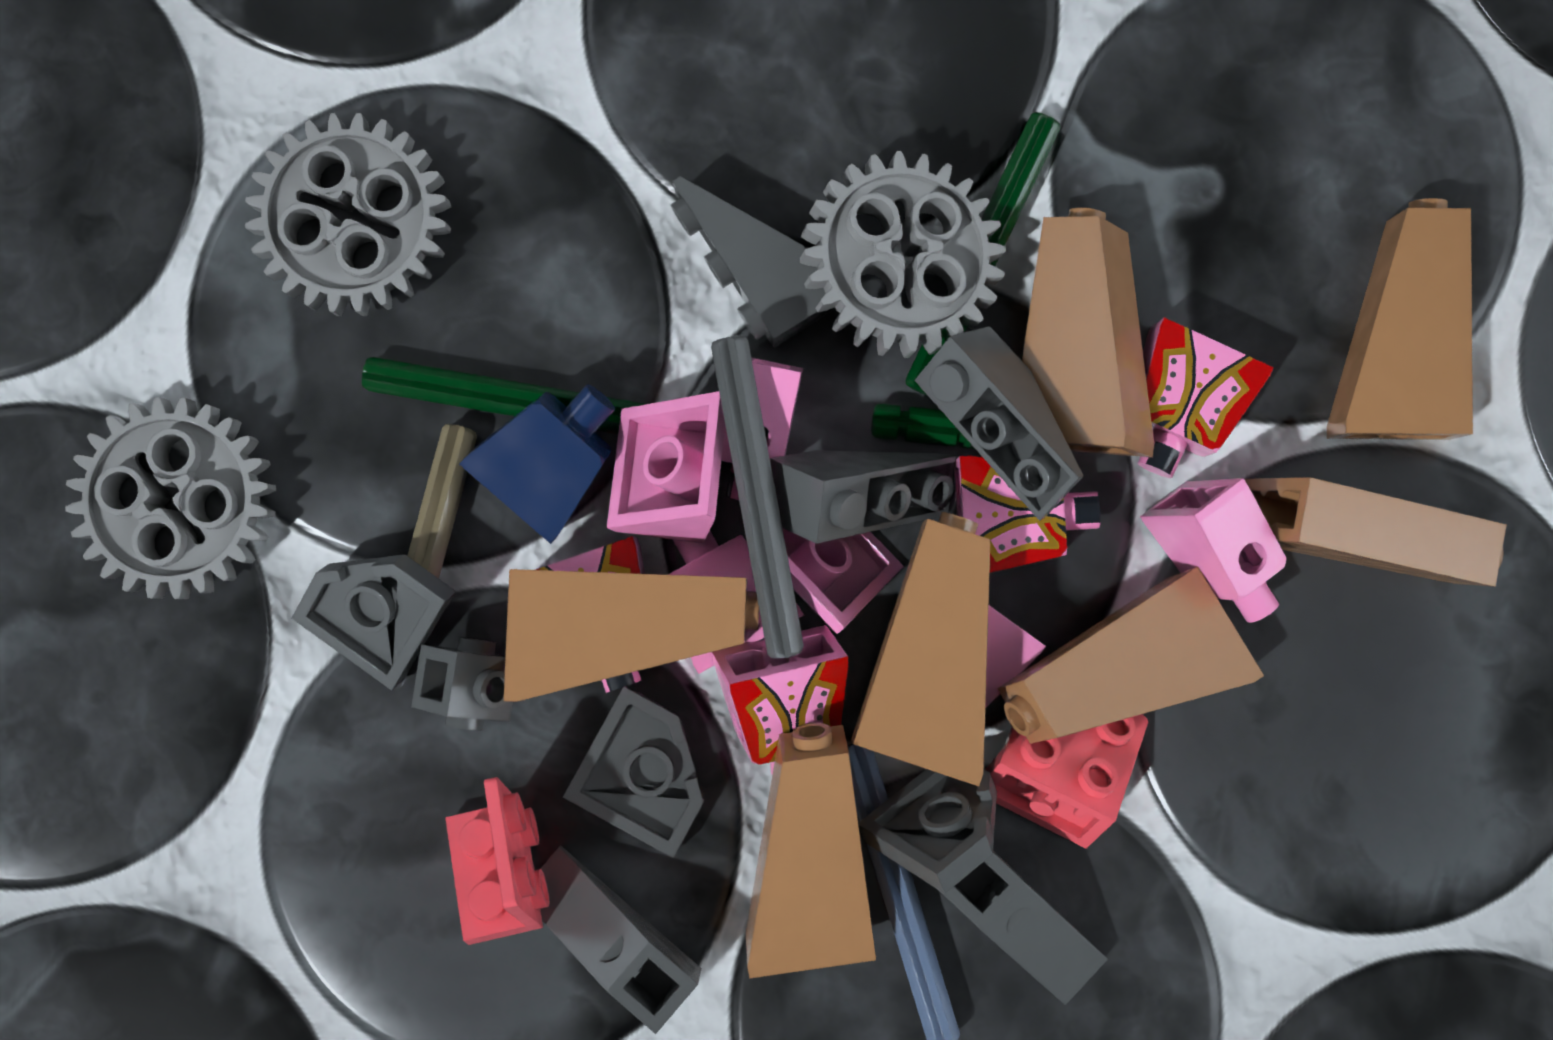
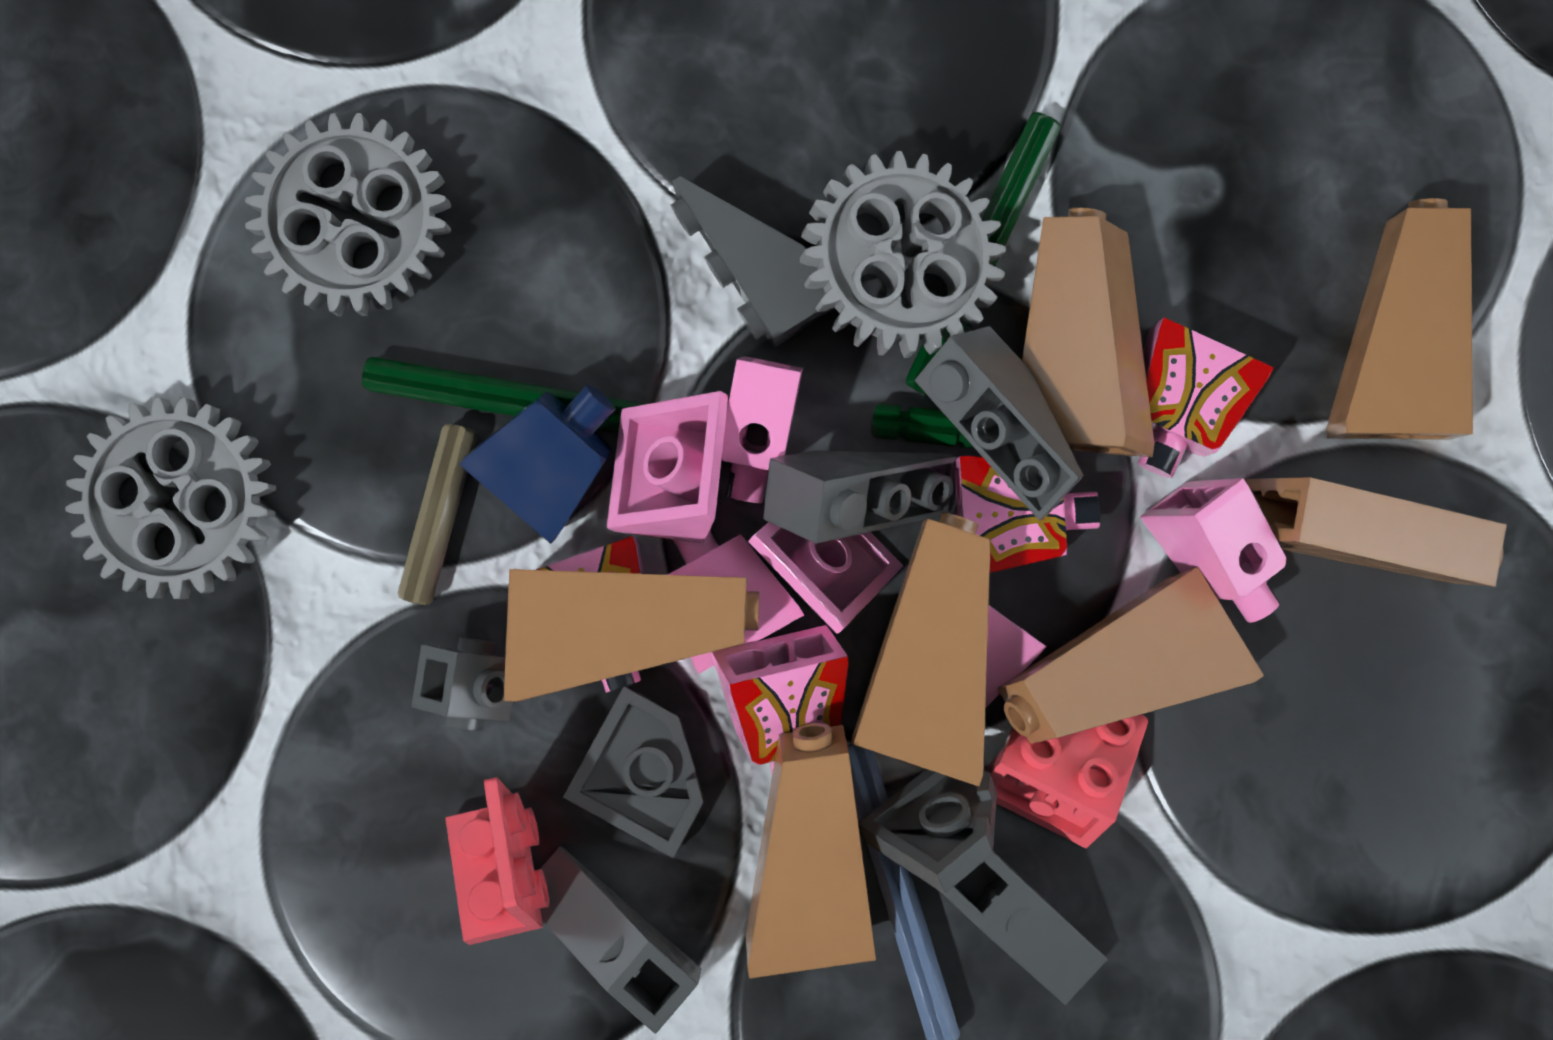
dark grey plate [291,554,456,691] -> none
dark grey axle [711,336,804,659] -> none

